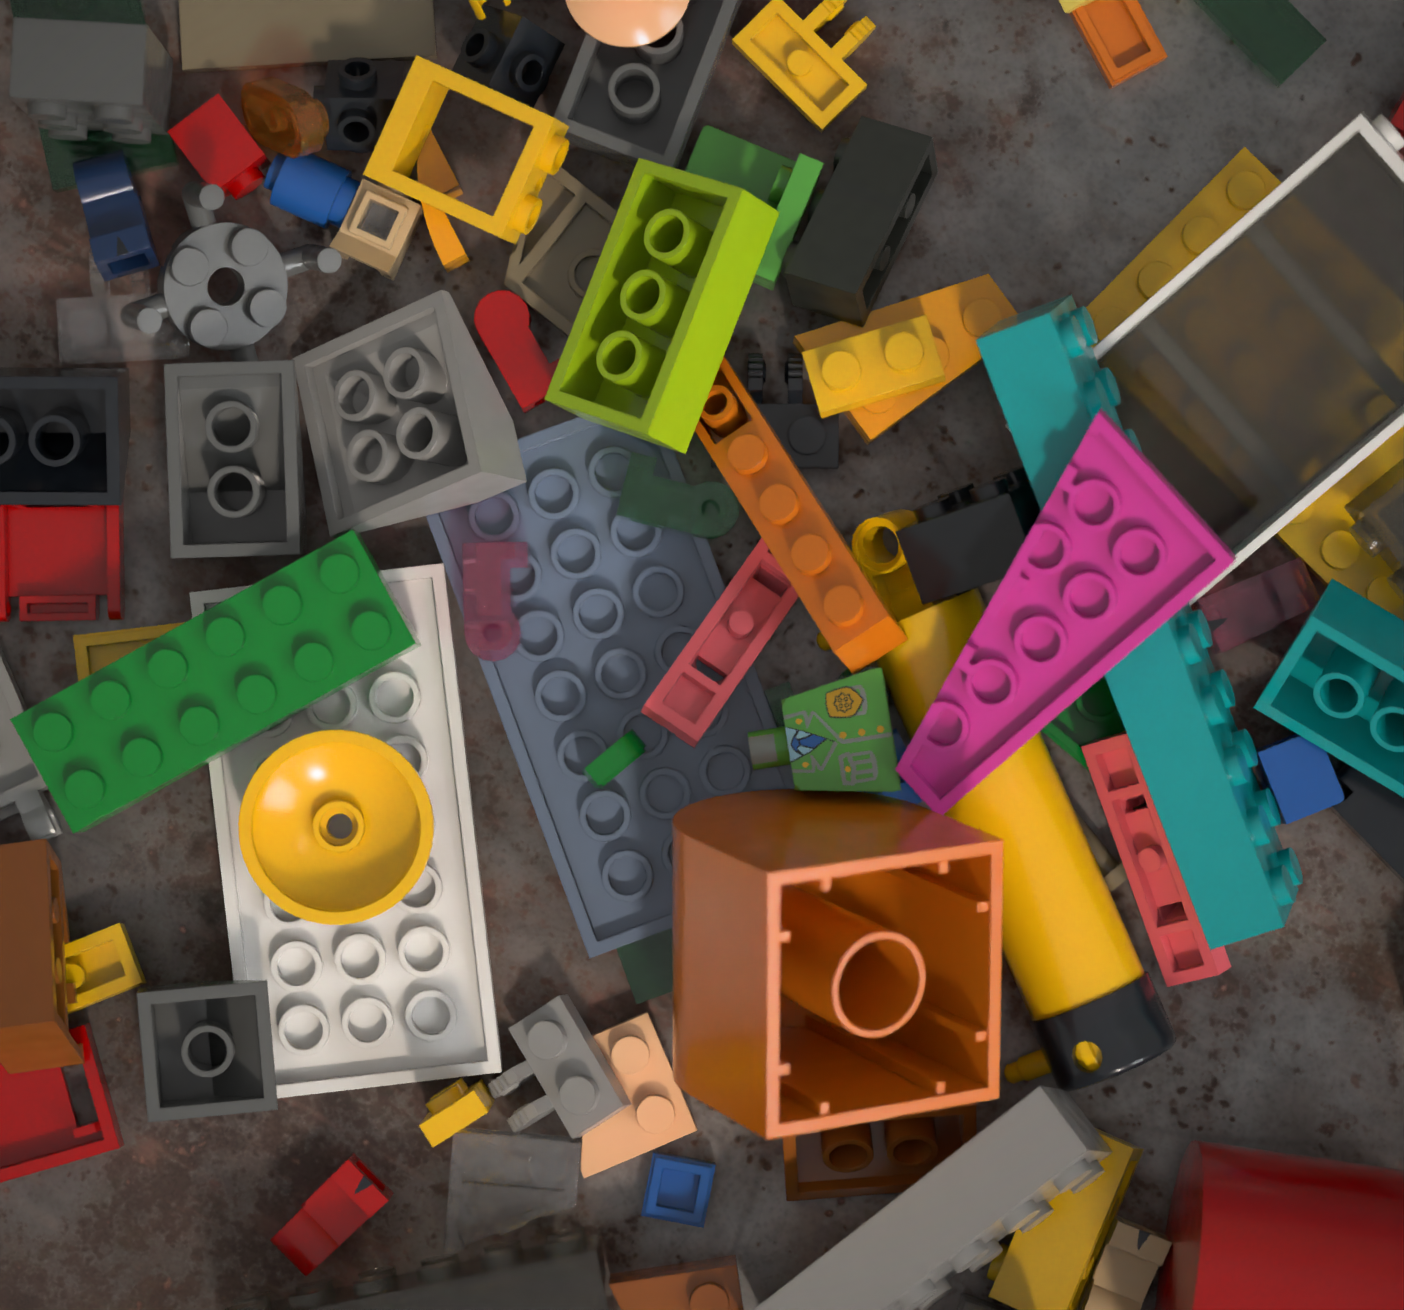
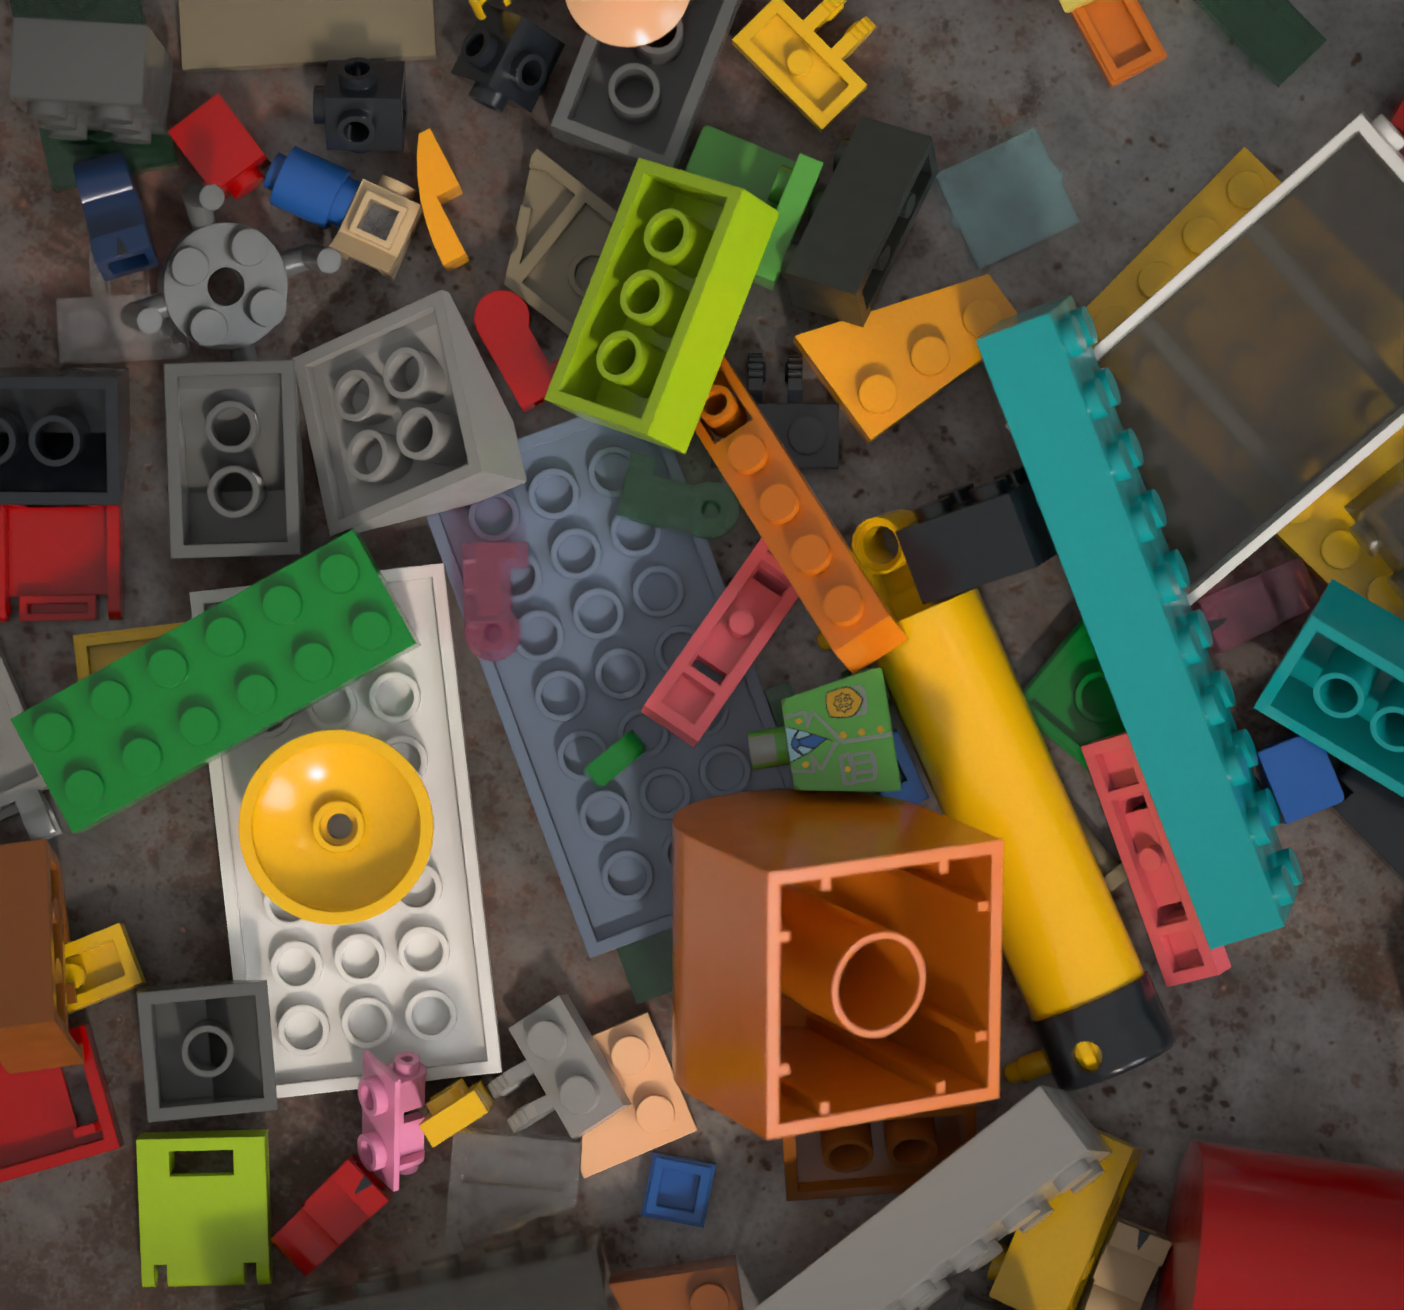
clear orange plate [241,76,329,159] -> none
yellow window [363,55,569,245] -> none
yellow plate [802,315,946,418] -> none
dark pink wing [895,408,1237,815] -> none
none -> lime container [136,1129,273,1287]
none -> bright pink hinge [357,1051,426,1192]
none -> clear light blue piece [935,128,1080,270]

